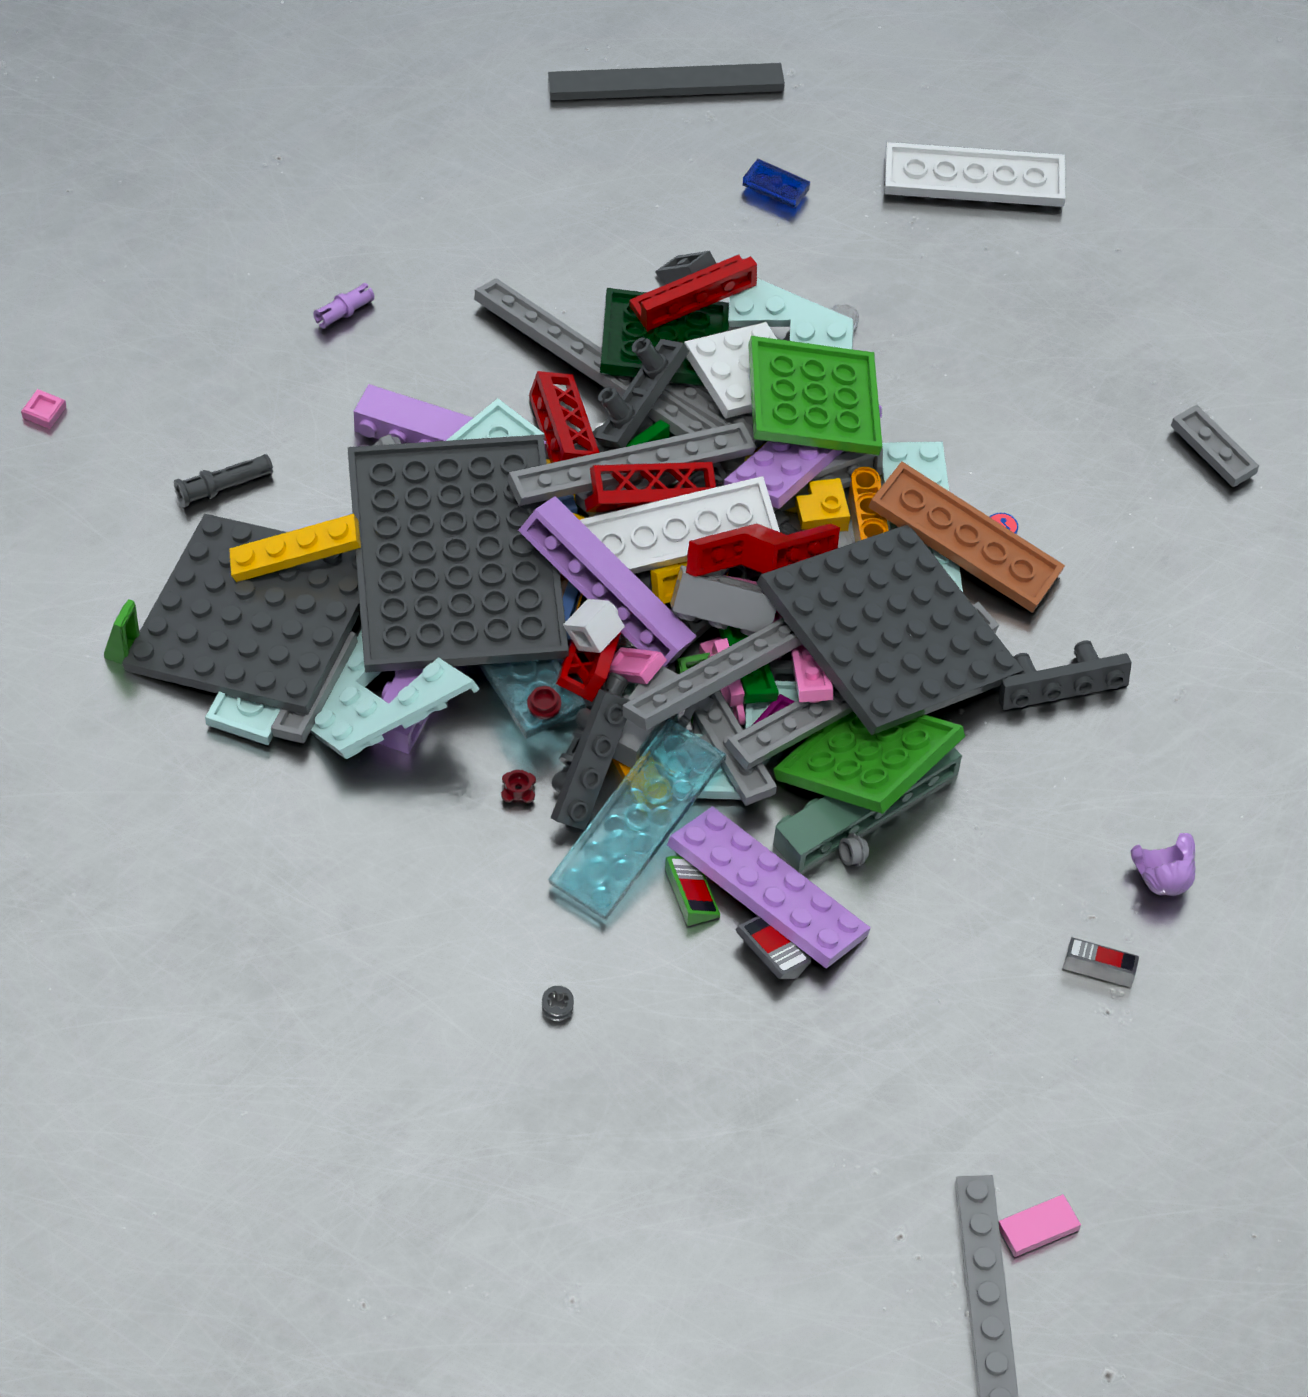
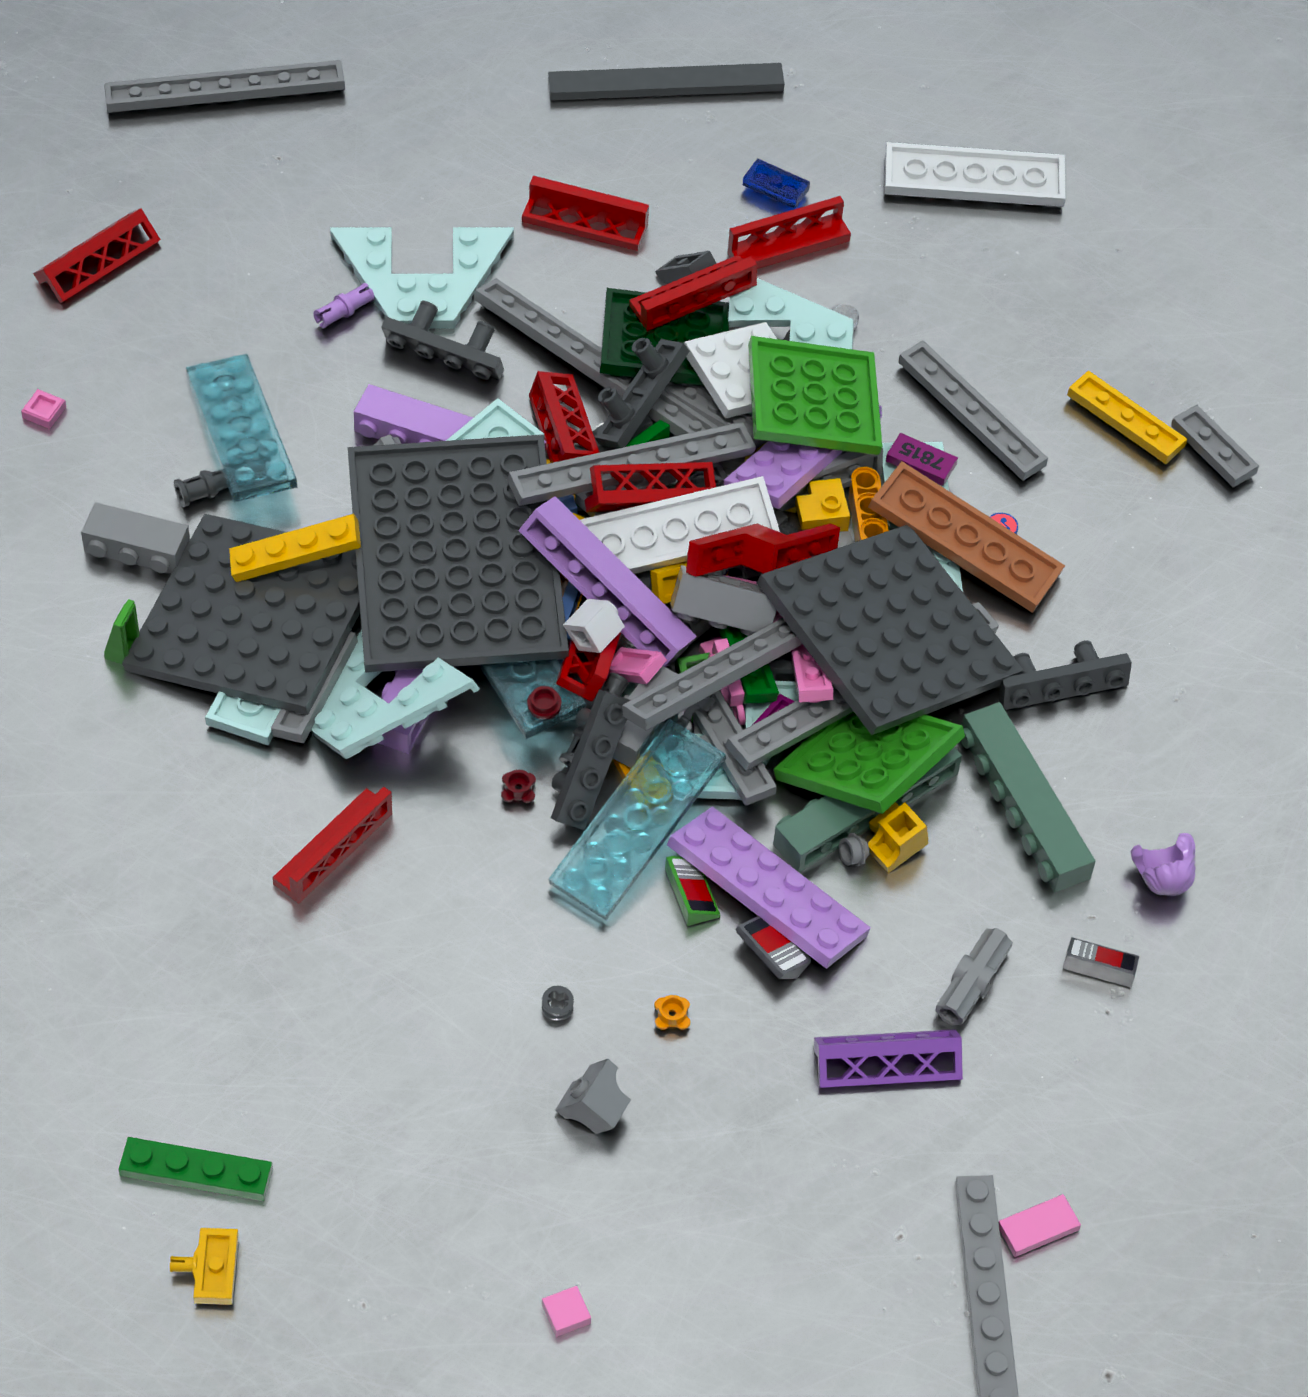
none -> red fence [33,208,161,303]
none -> light grey brick [81,502,190,574]
none -> light grey plate [104,60,345,113]
none -> green plate [118,1137,273,1201]
none -> yellow plate [170,1228,239,1305]
none -> clear light blue plate [186,354,298,502]
none -> red fence [272,787,392,904]
none -> light aqua wing [330,227,514,329]
none -> dark grey plate [381,300,504,380]
none -> red fence [522,176,649,251]
none -> bright pink tile [542,1285,591,1337]
none -> light grey brick [555,1059,631,1134]
none -> light orange plate [654,995,690,1030]
none -> red fence [727,196,851,269]
none -> medium lavender fence [814,1029,963,1088]
none -> yellow brick [868,802,929,874]
none -> magenta tile [886,433,958,486]
none -> light grey plate [898,340,1048,481]
none -> light grey piece [935,928,1013,1026]
none -> sand green brick [961,702,1096,893]
none -> yellow plate [1067,370,1187,464]

